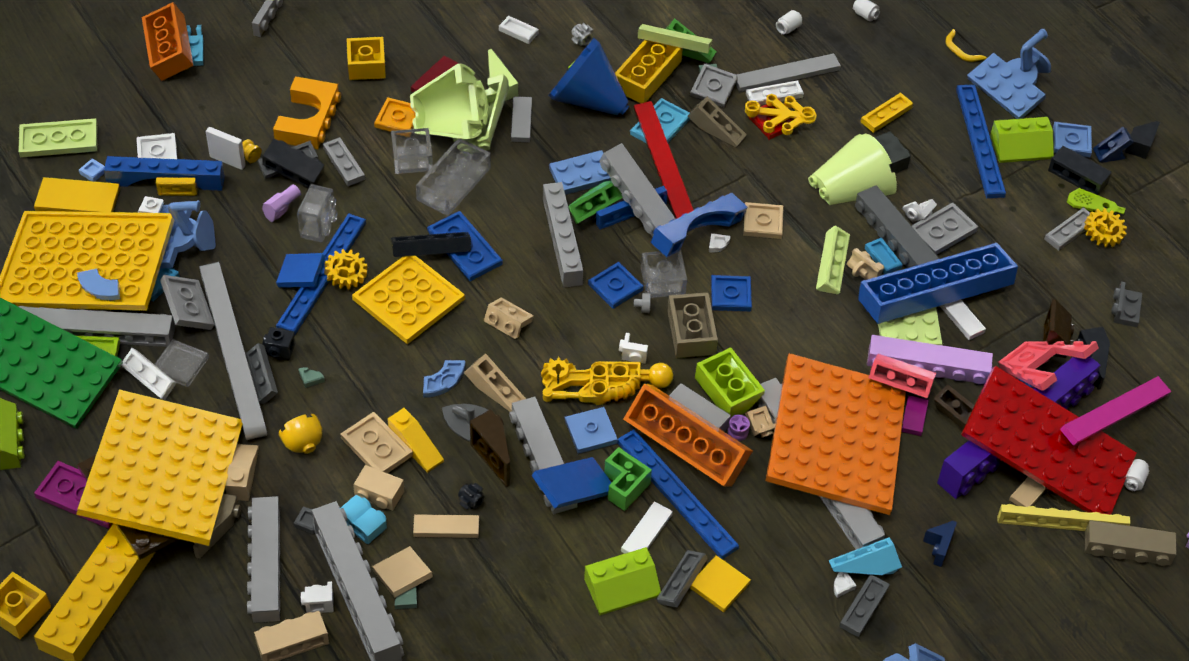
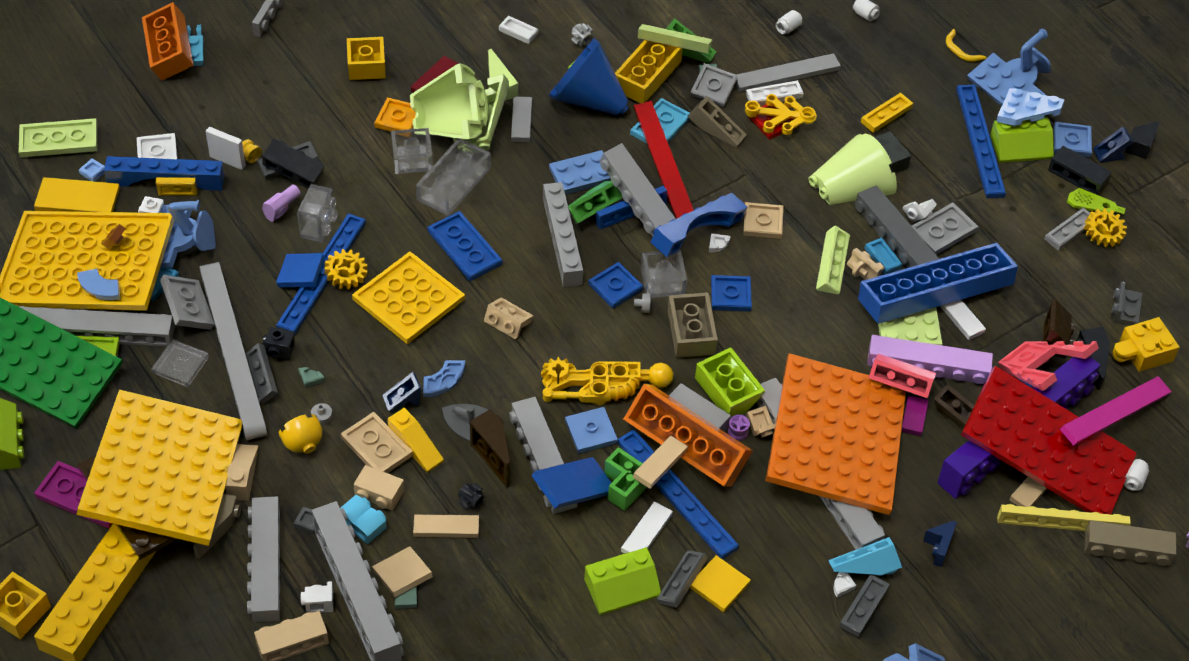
white tile [121,348,176,400] -> none
light orange arch [273,76,341,150] -> none
light grey plate [323,137,365,186] -> none
black slope [391,232,471,257] -> none
tan slope [464,354,526,412] -> none
white bracket [619,333,648,364] -> none
none -> dark orange plate [101,224,126,248]
none -> light grey tile [311,403,332,425]
none -> dark blue slope [382,372,422,414]
none -> tan tile [633,435,688,489]
none -> light blue plate [997,88,1064,126]
none -> yellow brick [1112,317,1180,372]

